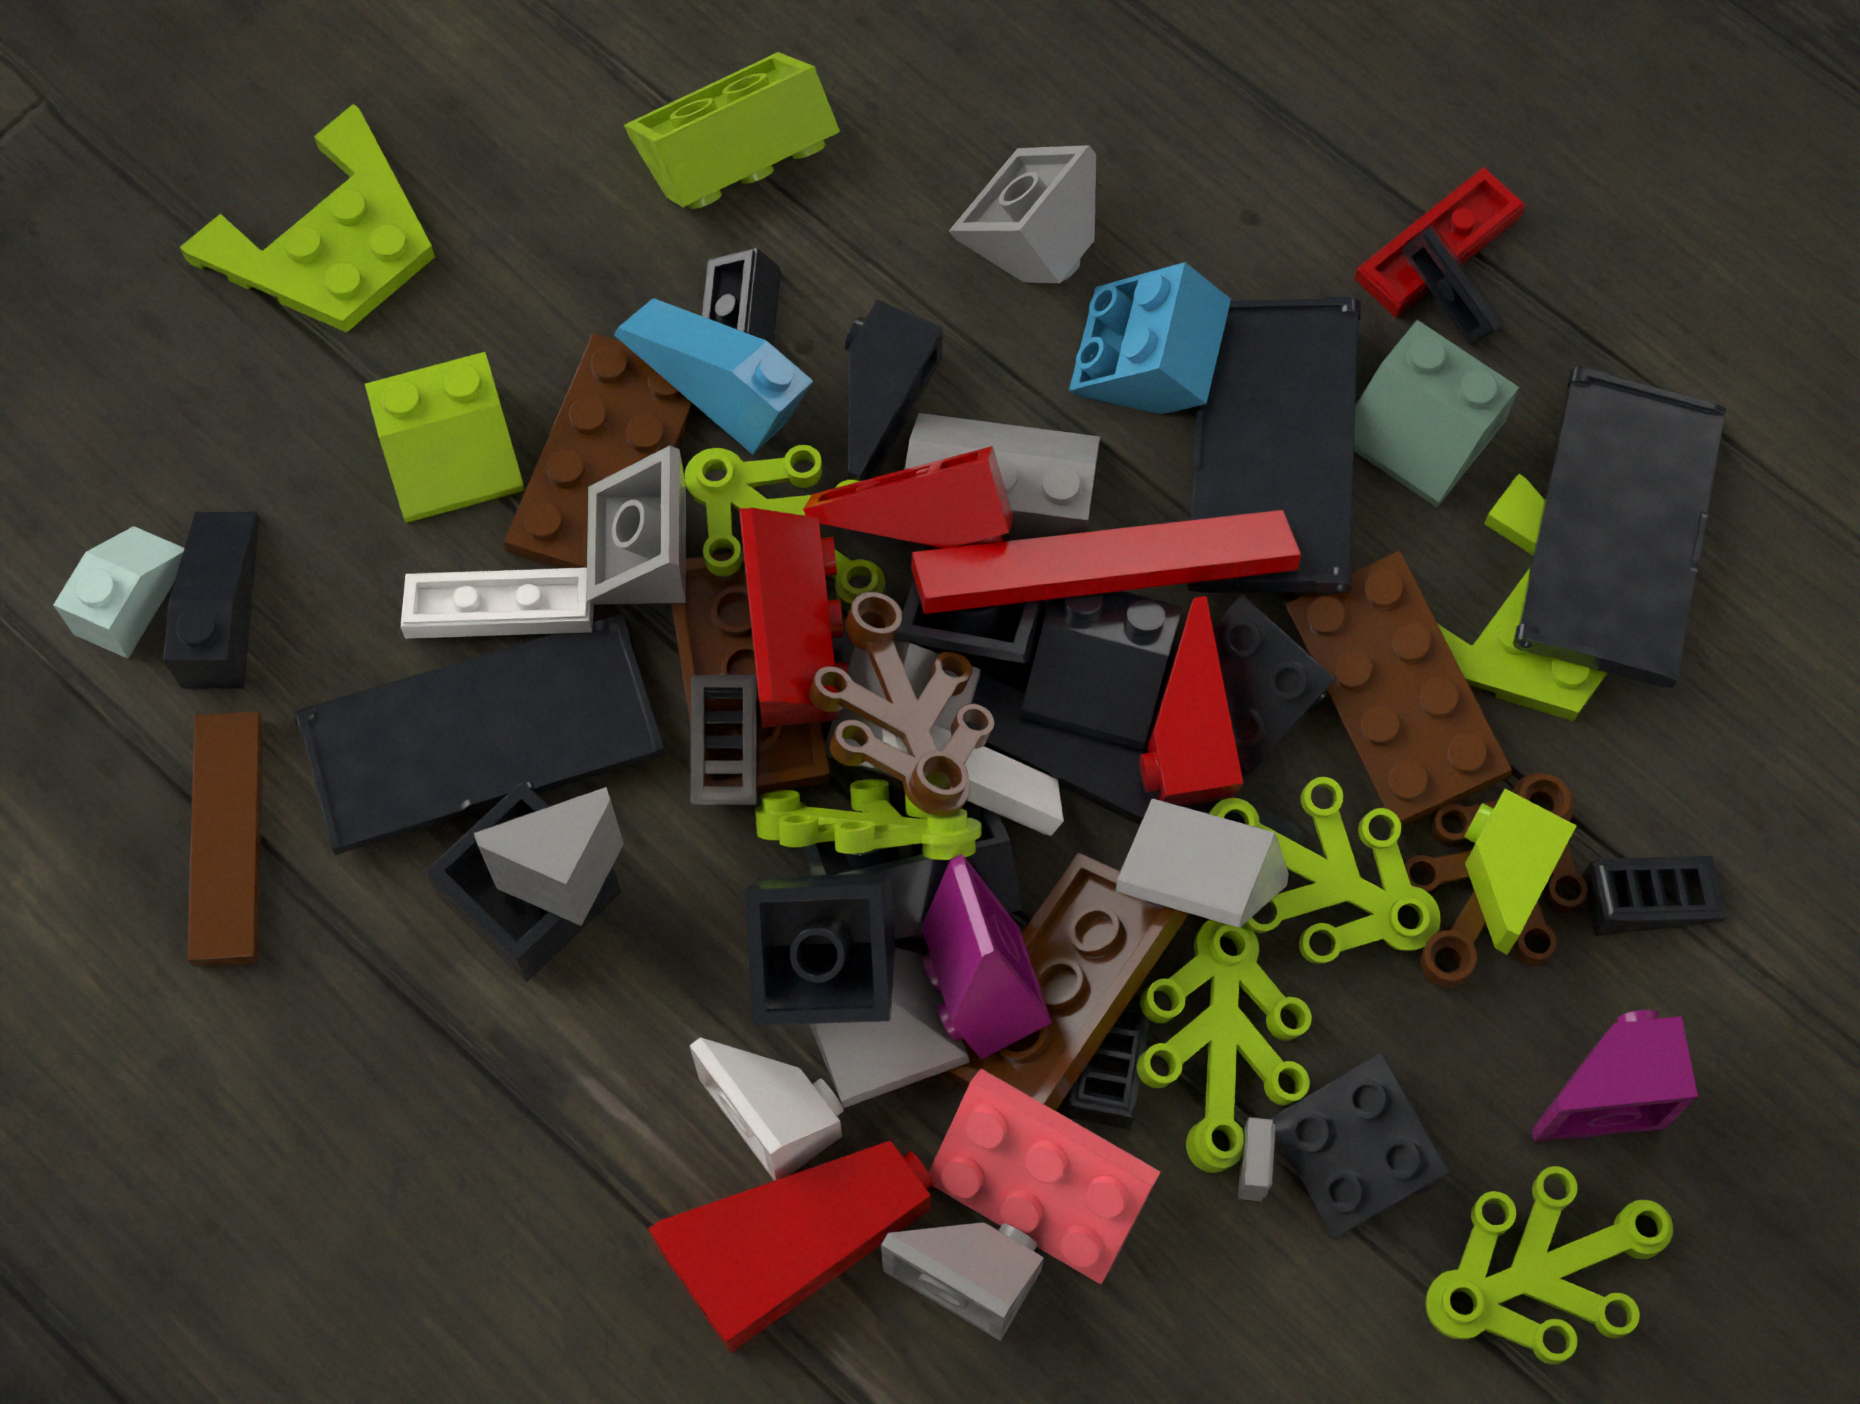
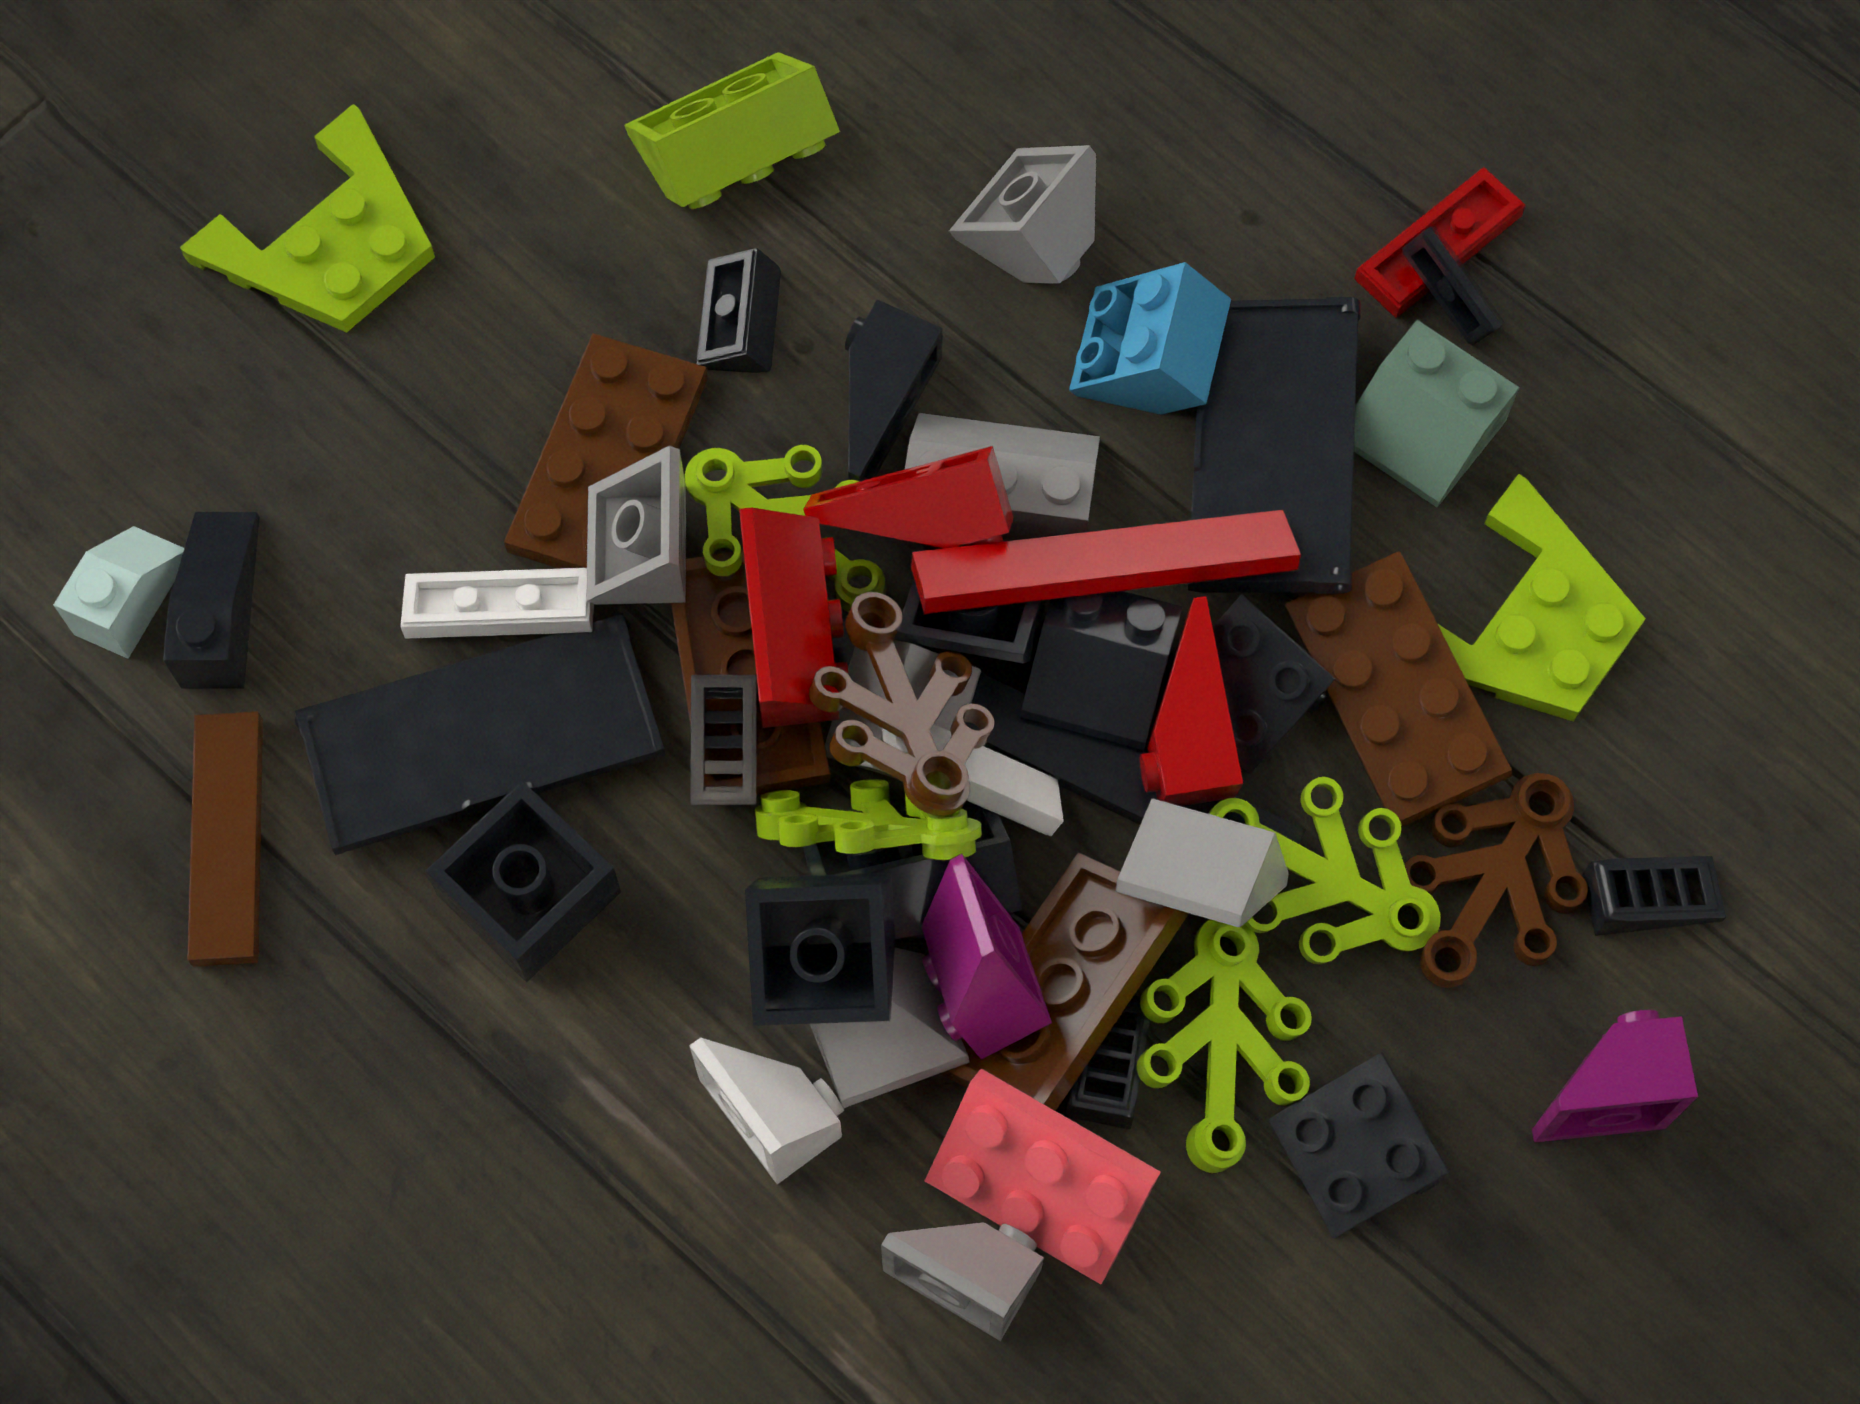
lime slope [365,352,525,523] -> none
light grey slope [474,787,624,926] -> none
dark azure slope [614,298,813,455] -> none
red slope [648,1140,934,1353] -> none
light grey tile [1238,1117,1276,1201] -> none
lime plant [1425,1166,1673,1365] -> none
lime slope [1464,789,1577,955] -> none
black door [1513,367,1726,688] -> none

